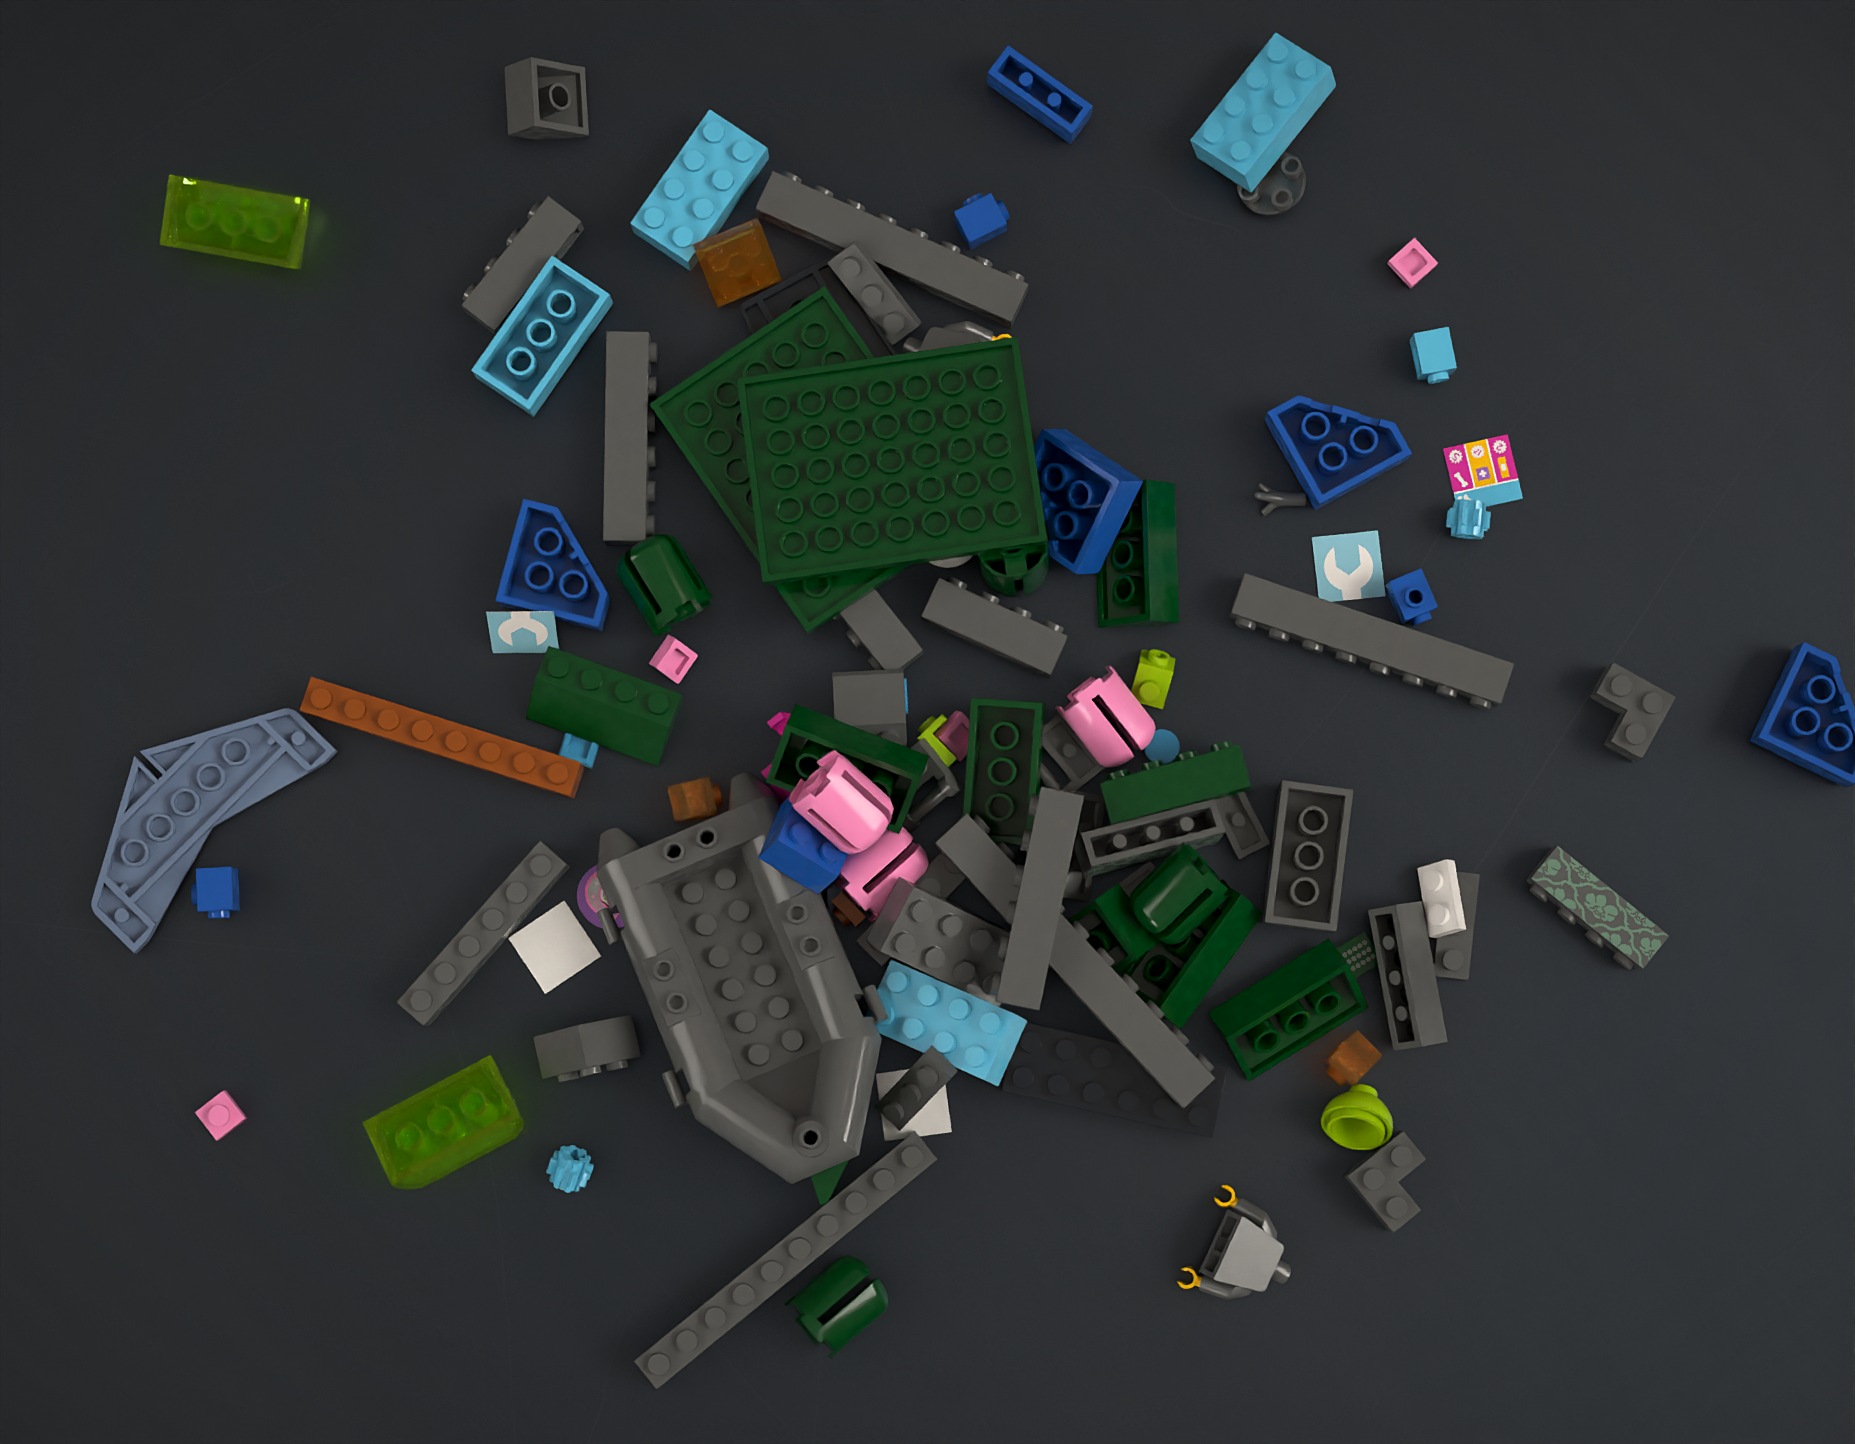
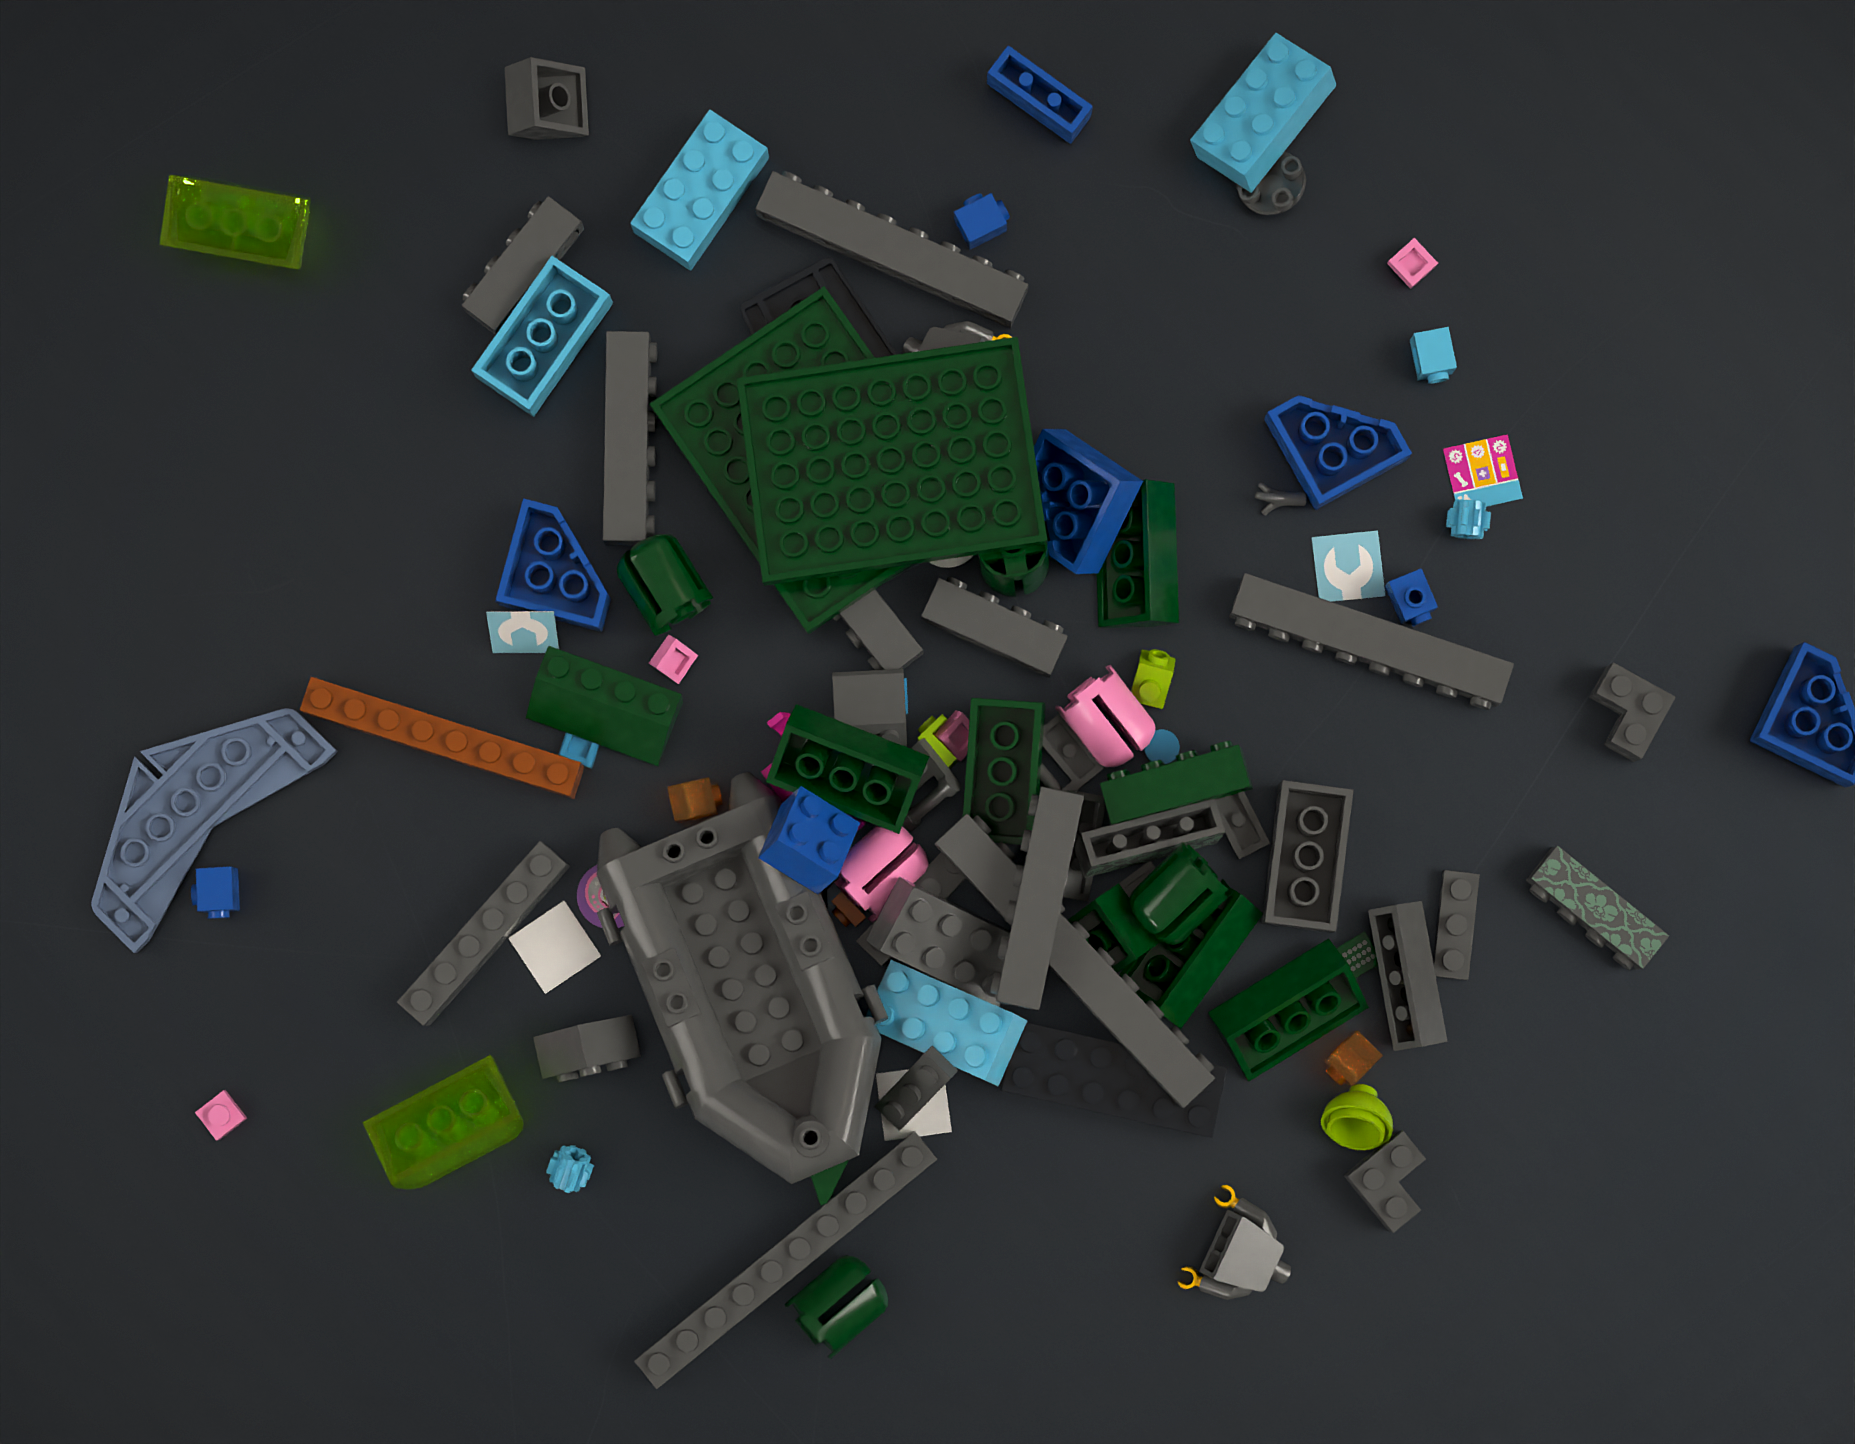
clear orange plate [693,218,782,307] -> none
bright pink cylinder [789,750,894,855] -> none
dark grey plate [828,239,922,346] -> none
white plate [1417,859,1466,938] -> none

